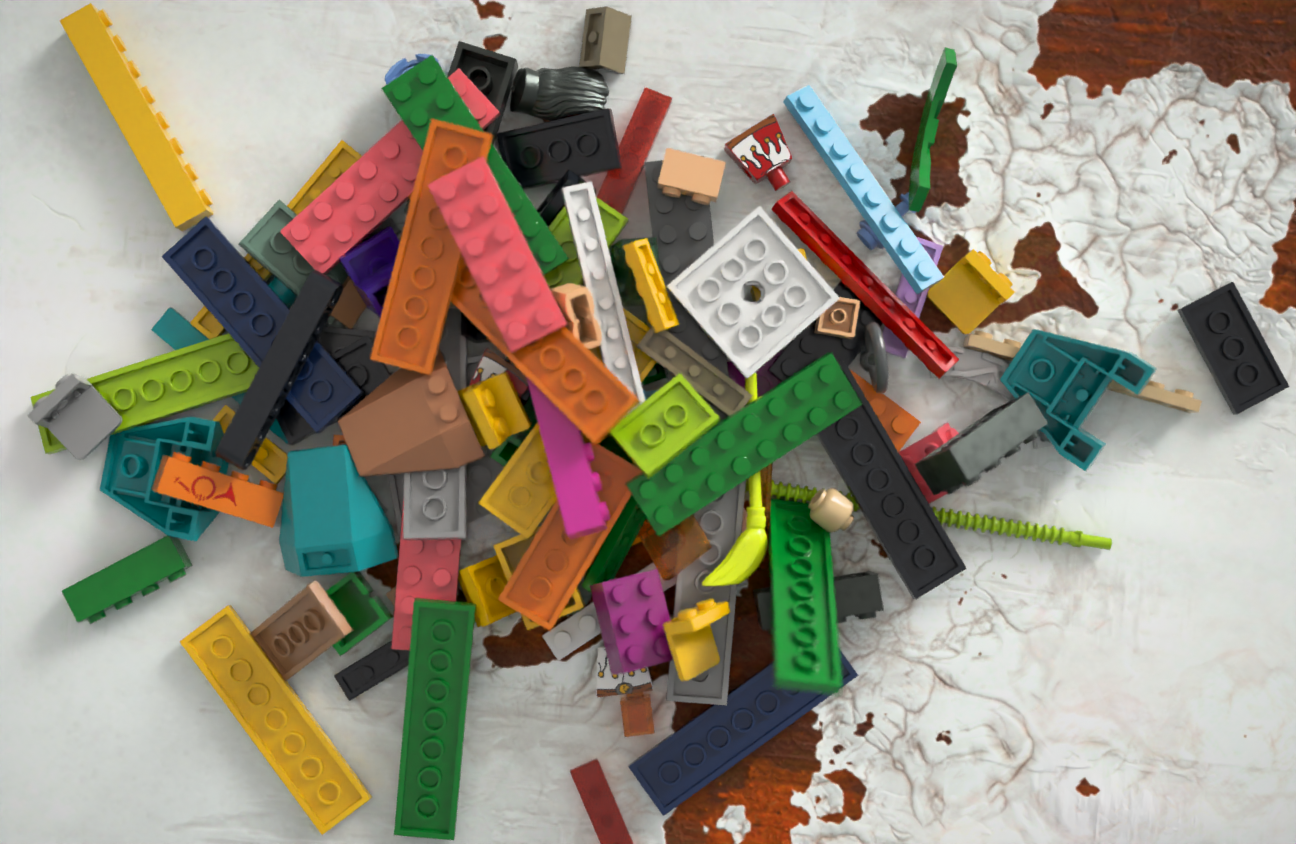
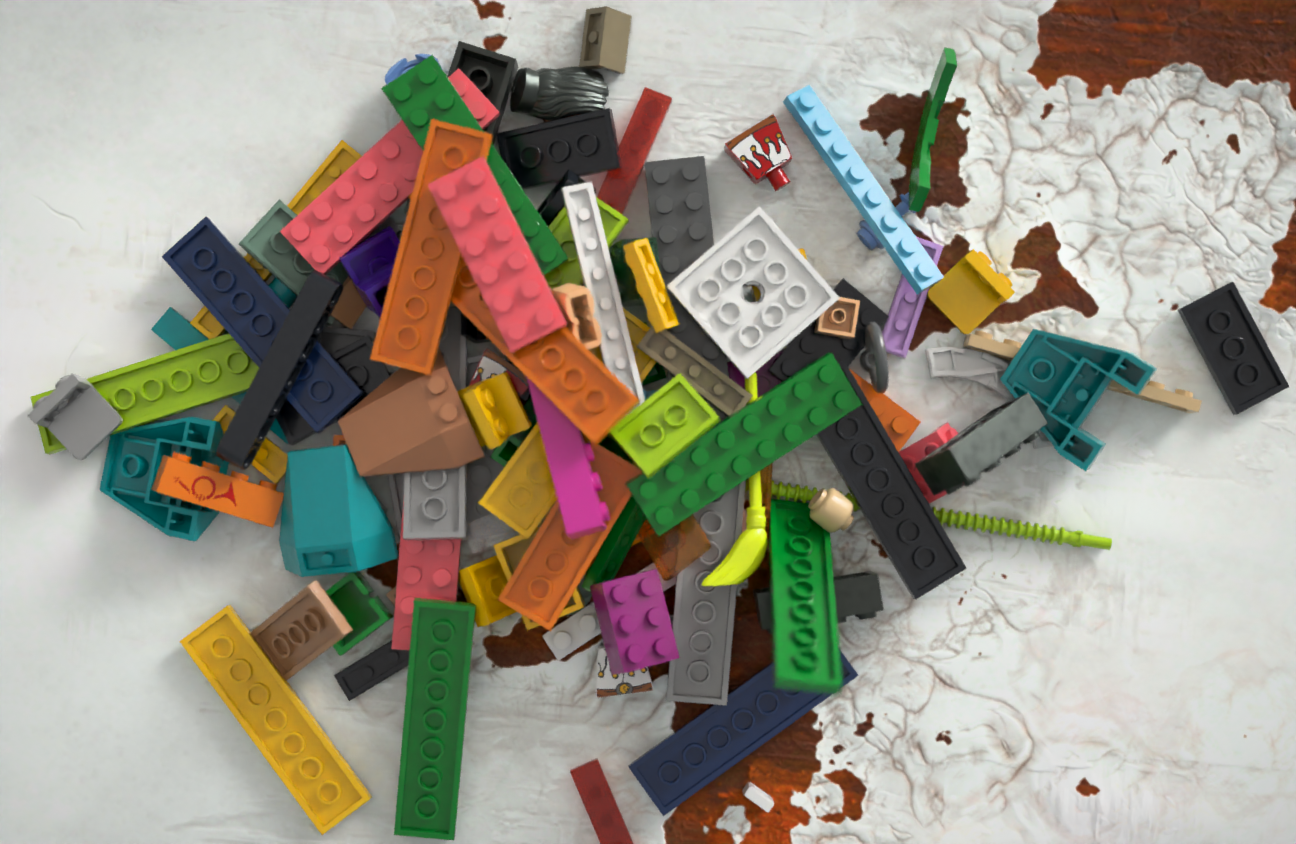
yellow brick [59,3,213,231] -> none
green brick [62,536,193,624] -> none
clear orange brick [620,692,655,737] -> none
light nougat brick [658,148,726,205] -> none
yellow bracket [663,599,731,681] -> none
red plate [771,191,959,379] -> none
none -> white tile [742,782,774,813]

